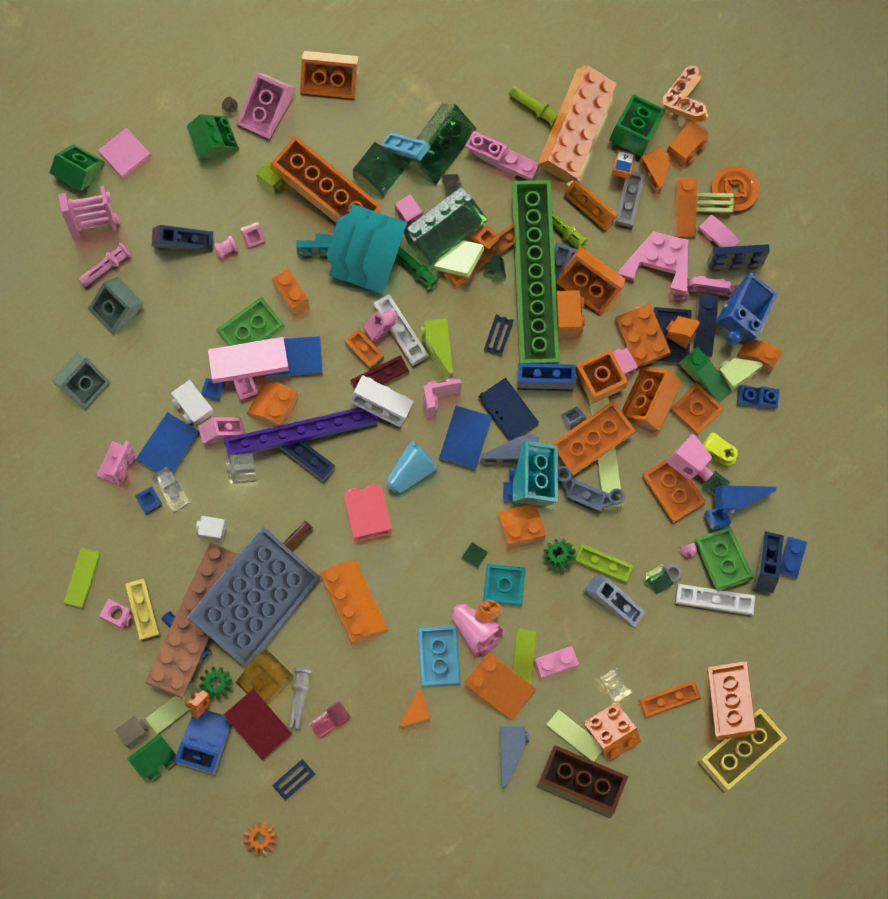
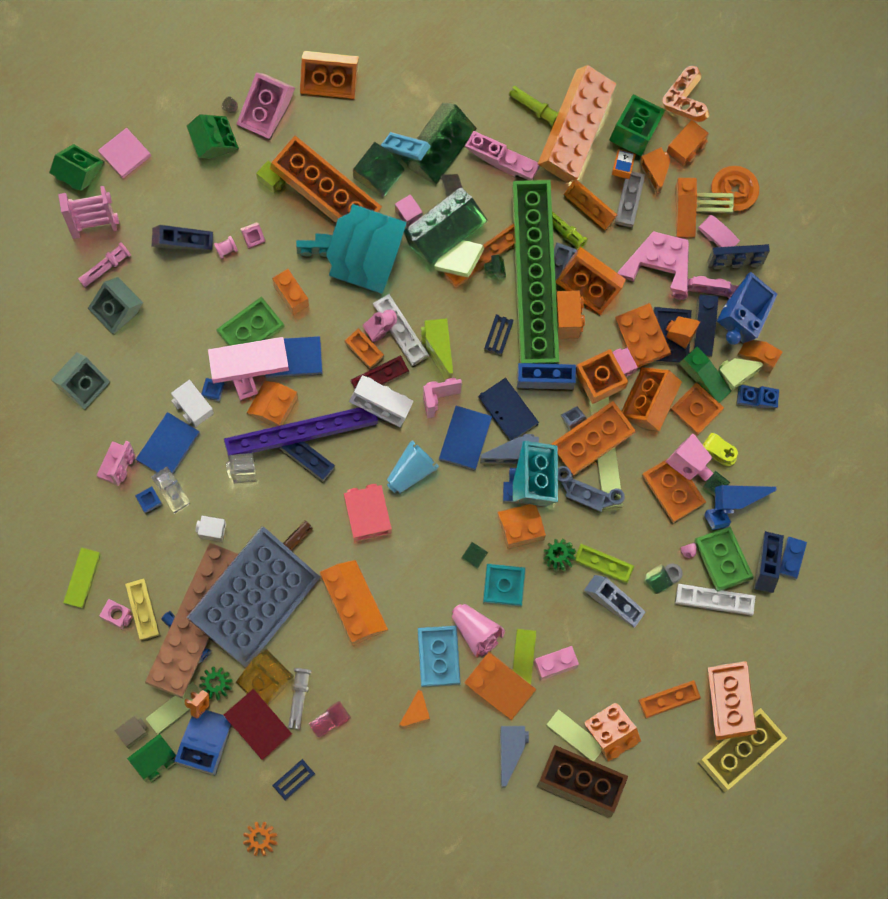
bright pink slope [198,417,245,444] -> none
green pin [396,246,440,290] -> none
orange slope [460,217,501,251] -> none
orange beam [474,600,502,622] -> none
clear bracket [599,668,631,702] -> none

